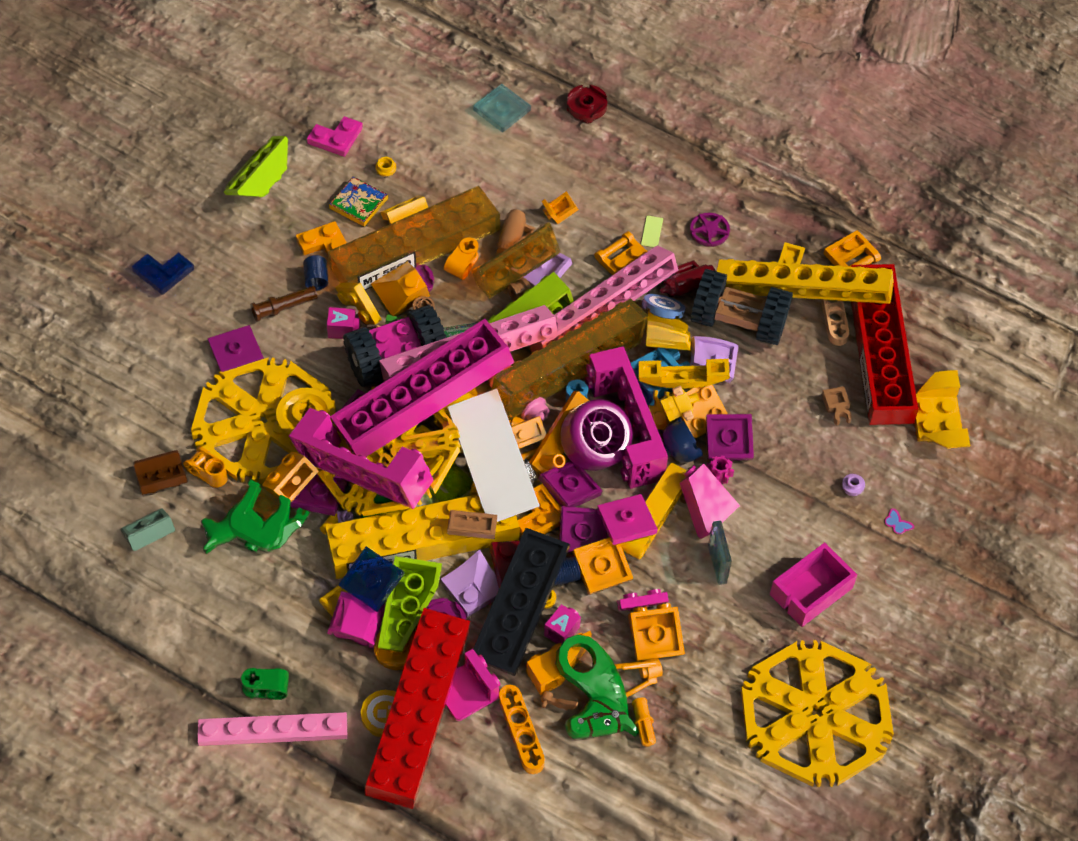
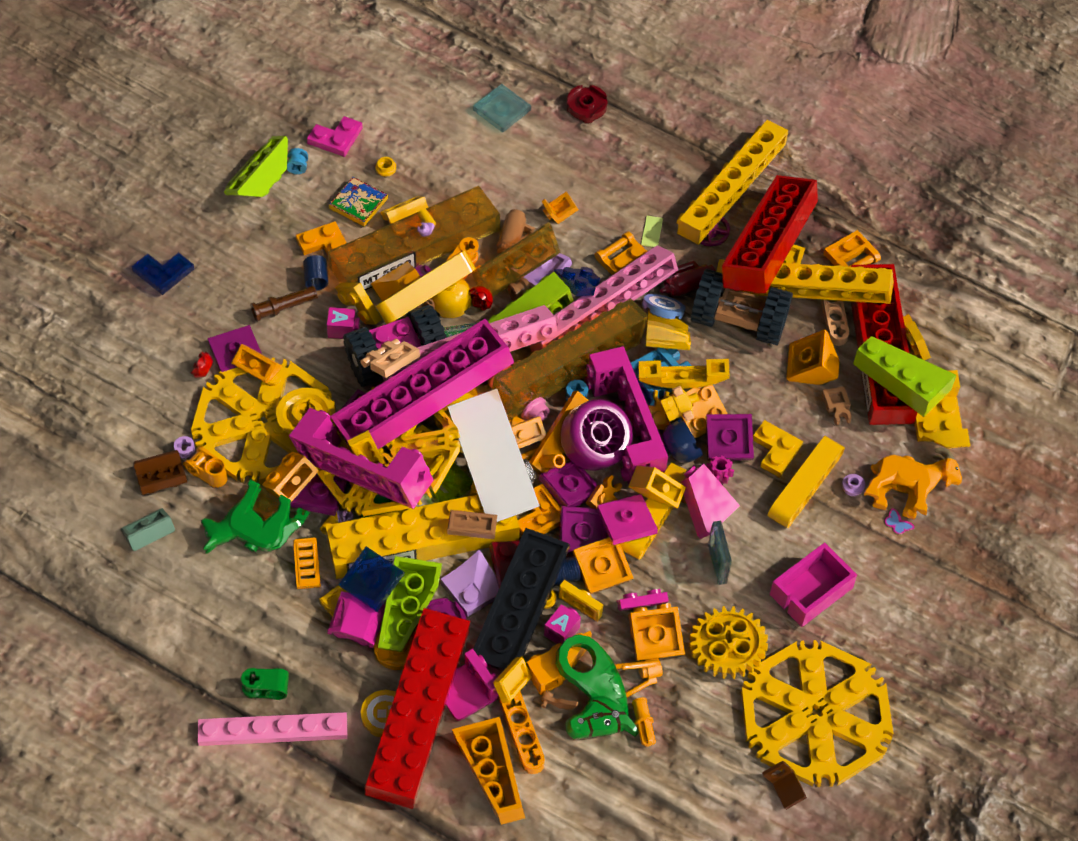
lavender plate [690,336,738,383] -> none
none -> lavender bush [174,436,195,459]
none -> red plate [190,351,213,378]
none -> light orange slope [231,344,283,384]
none -> dark azure wheel [287,148,308,174]
none -> light orange slope [293,538,321,589]
none -> yellow plate [348,430,385,464]
none -> light nougat plate [360,339,420,378]
none -> yellow beam [375,250,476,324]
none -> arm [417,209,436,237]
none -> yellow cylinder [431,278,471,318]
none -> light orange wedge [452,717,525,825]
none -> red plate [469,286,493,311]
none -> yellow tile [493,656,532,703]
none -> clear blue plate [554,267,601,296]
none -> yellow plate [559,580,603,622]
none -> light orange plate [586,475,622,509]
none -> yellow slope [628,466,686,508]
none -> yellow brick [677,120,788,245]
none -> yellow gear [690,606,768,679]
none -> red brick [722,175,818,294]
none -> yellow plate [753,420,803,478]
none -> reddish brown bracket [762,761,807,810]
none -> yellow beam [767,436,845,528]
none -> light orange slope [787,329,839,385]
none -> lime wedge [853,336,956,417]
none -> light orange animal [864,447,962,520]
none -> yellow plate [903,314,931,360]

